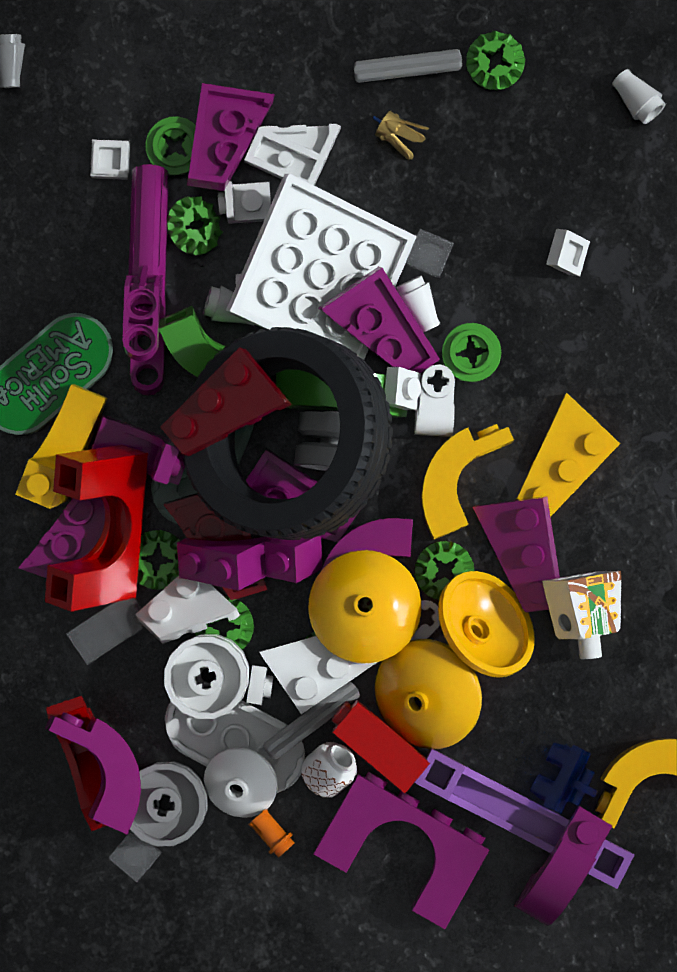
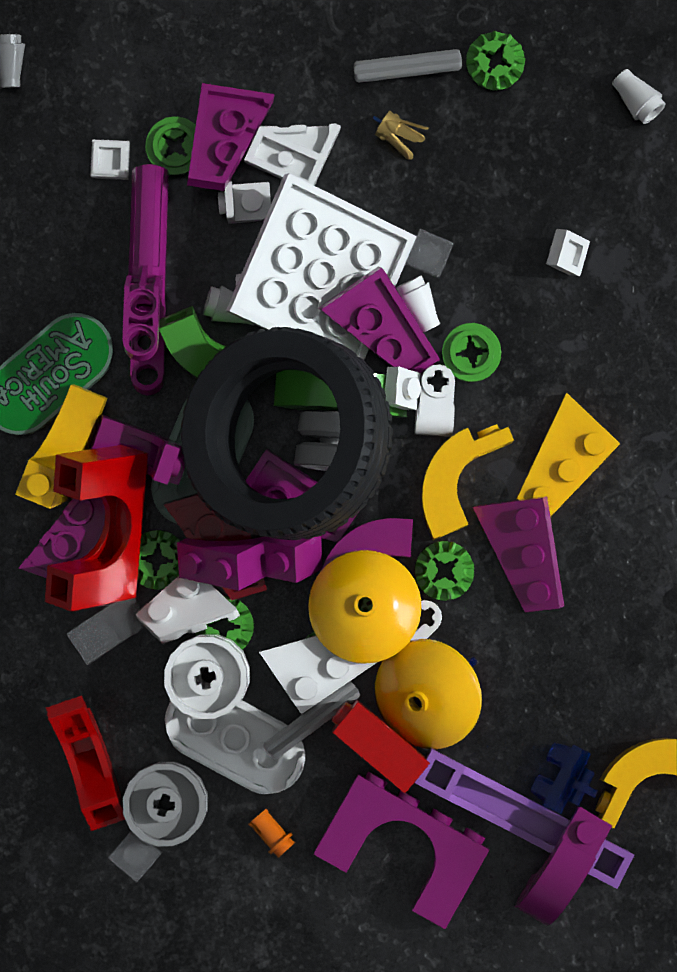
magenta arch [45,712,141,834] -> none
dark red wing [161,347,292,456] -> none
bright green gear [167,196,223,255] -> none
white dish [204,747,278,818] -> none
white plate [246,665,274,705] -> none
white head [301,742,357,797] -> none
yellow dish [438,571,535,677] -> none
white torso [543,571,621,659] -> none

